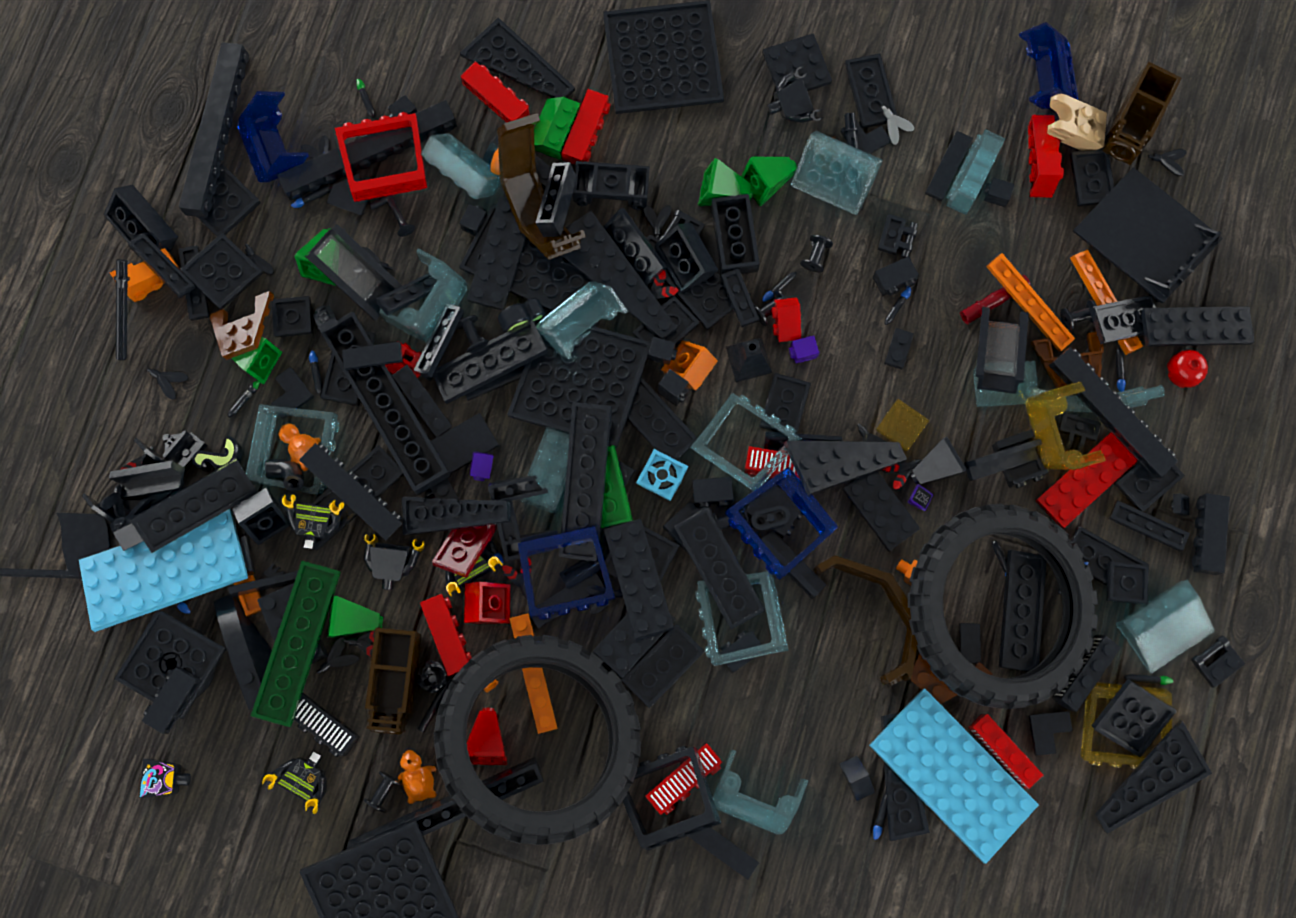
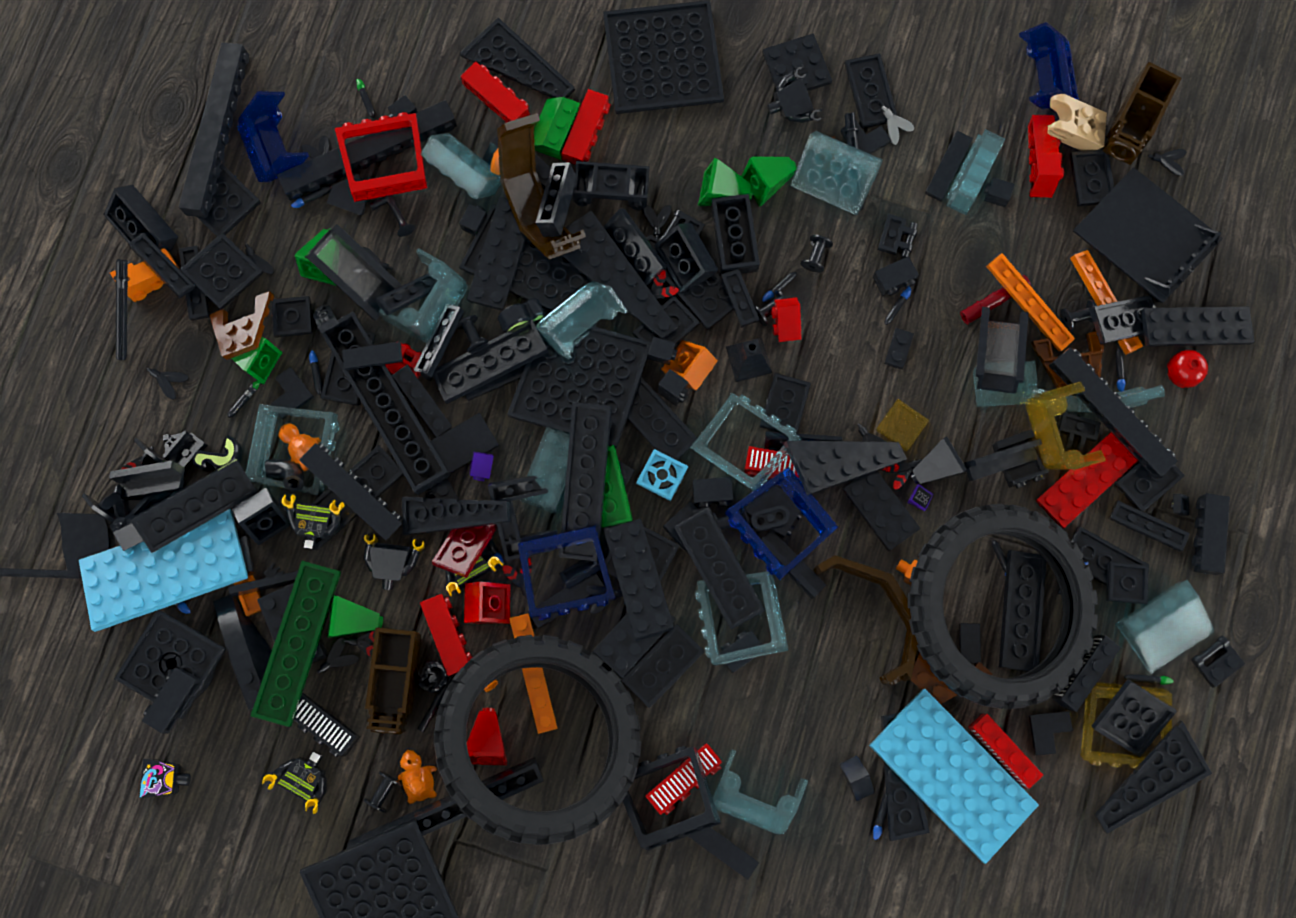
dark purple brick [789,335,819,364] -> none

